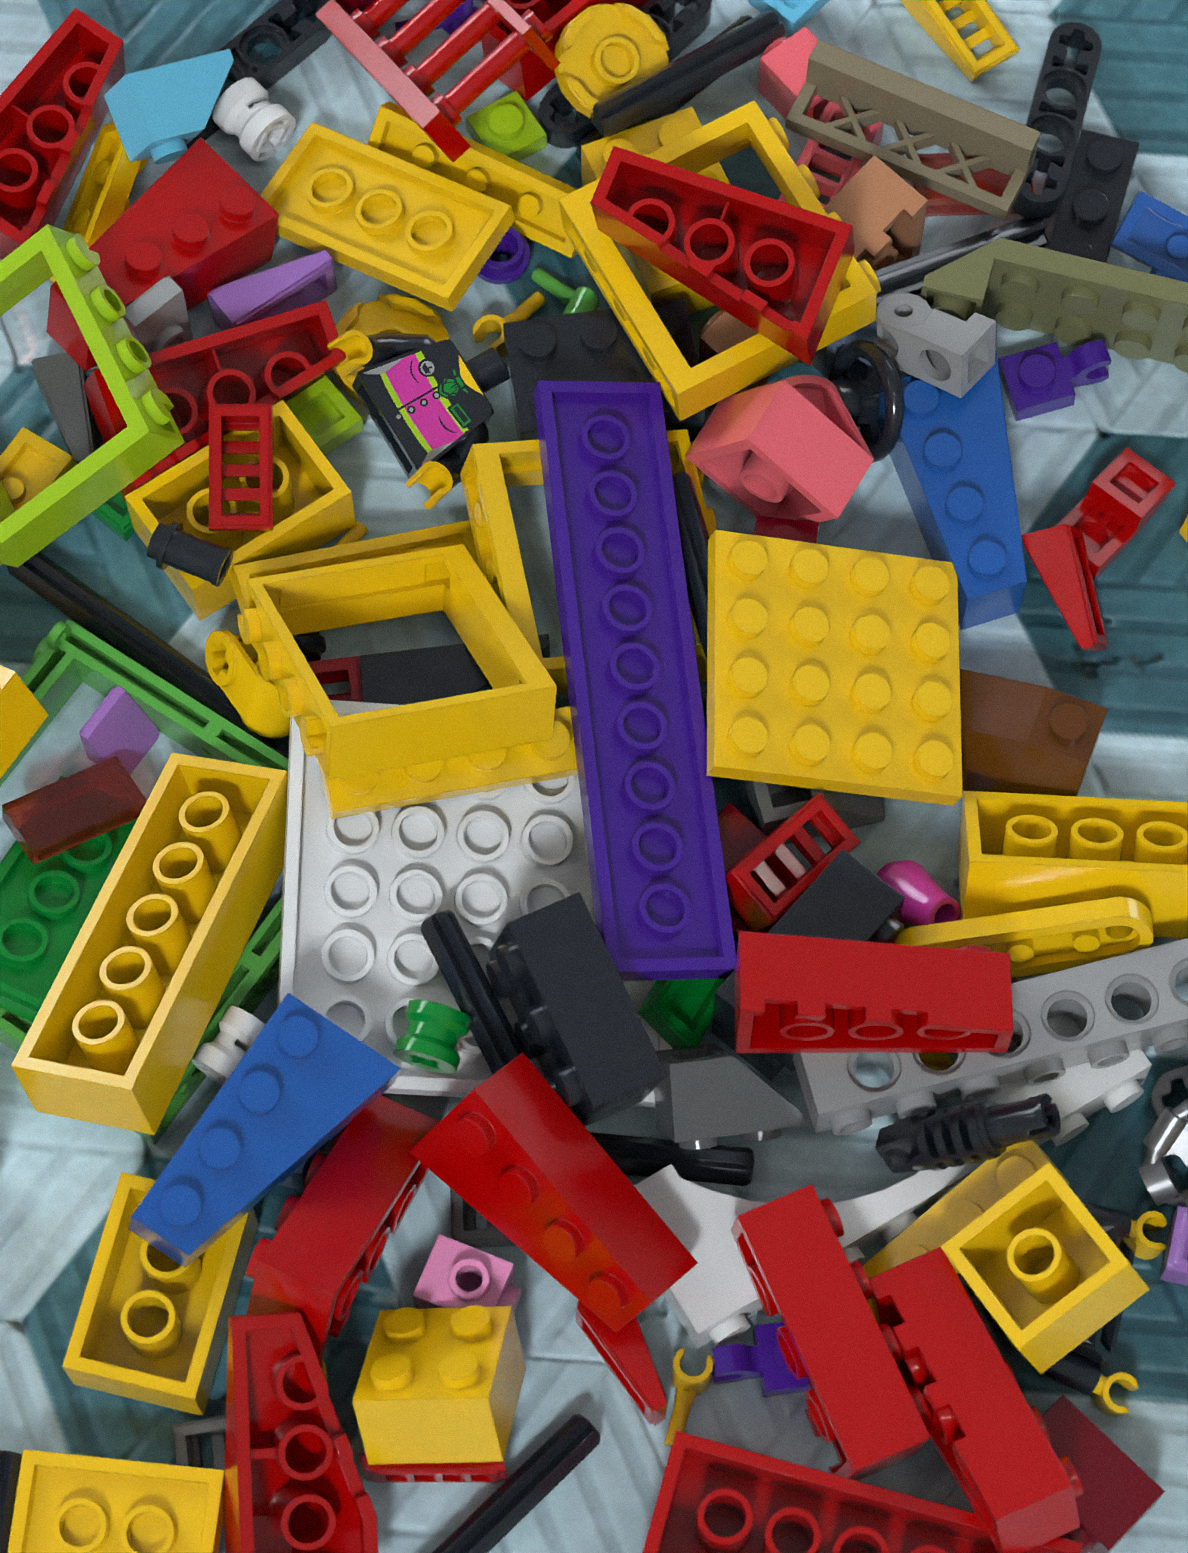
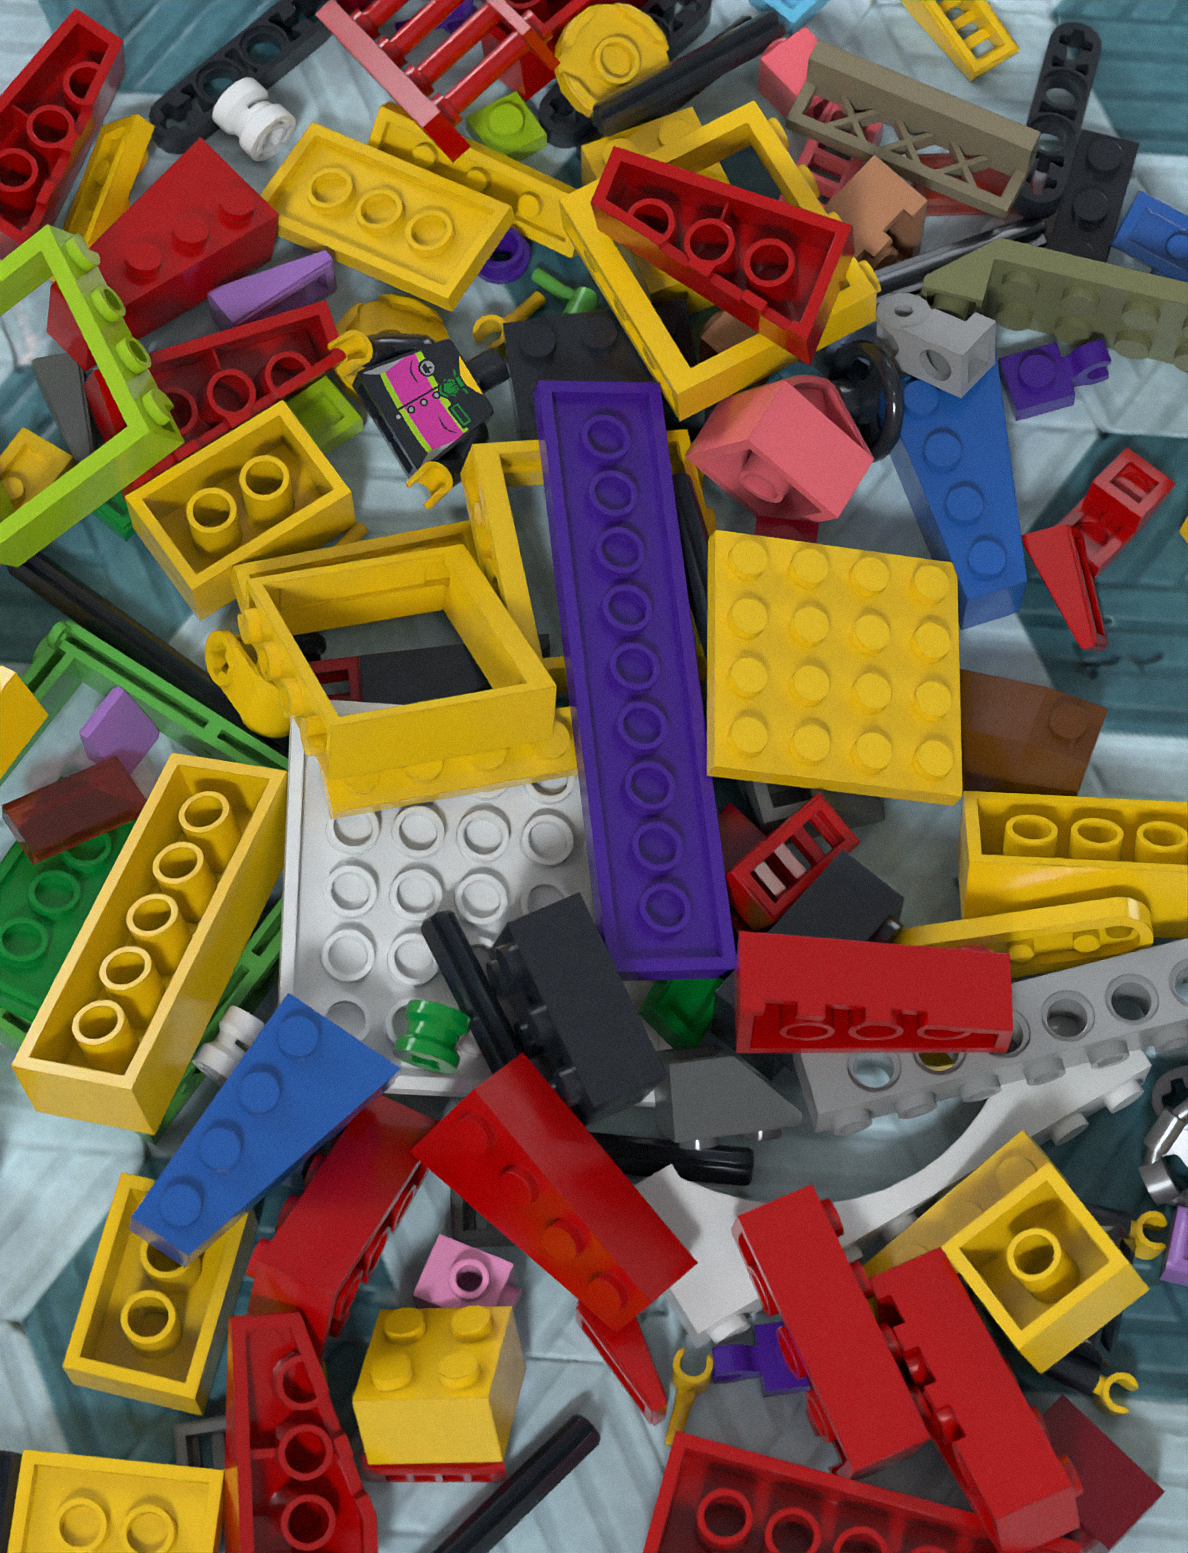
medium azure slope [104,49,234,164] -> none
light grey plate [123,276,193,353] -> none
black pin [147,521,233,587] -> none
red slope [209,404,274,531] -> none
black hinge [875,1093,1061,1173] -> none
dark pink cone [876,860,961,926] -> none

